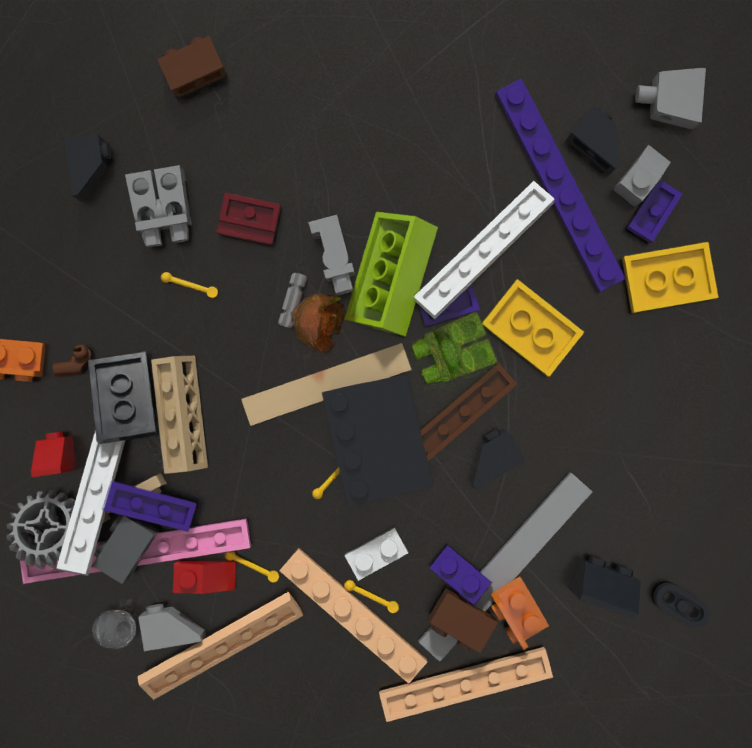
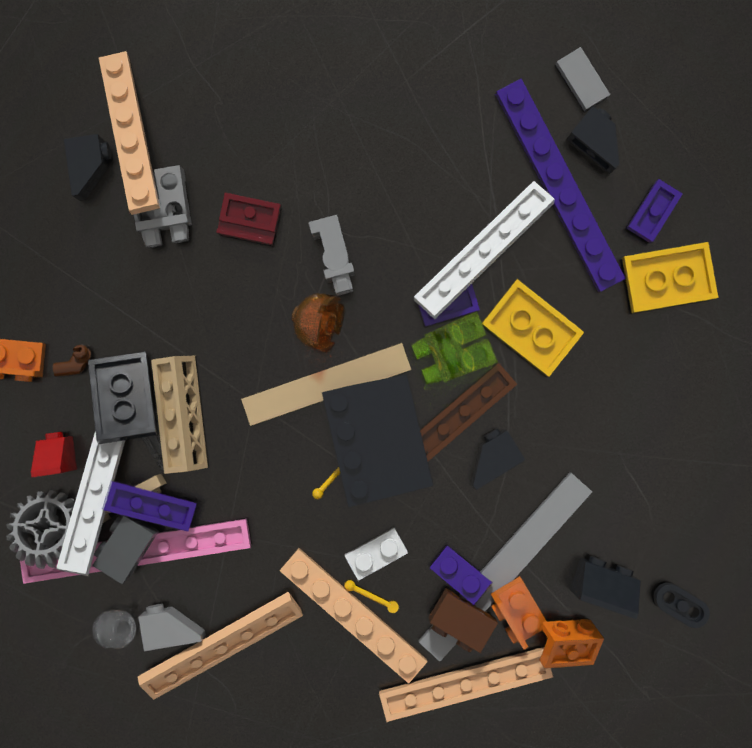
reddish brown brick [157,36,227,98] -> none
yellow hinge [161,272,218,298] -> none
red slope [173,559,237,594] -> none
yellow hinge [224,551,279,582] -> none
light grey axle [278,273,307,328] -> none
lime slope [344,212,438,337] -> none
light grey slope [613,145,671,207] -> none
light grey torso [635,68,706,129] -> none
none -> light nougat plate [99,51,160,215]
none -> orange bracket [540,619,604,668]
none -> light grey tile [555,47,610,112]

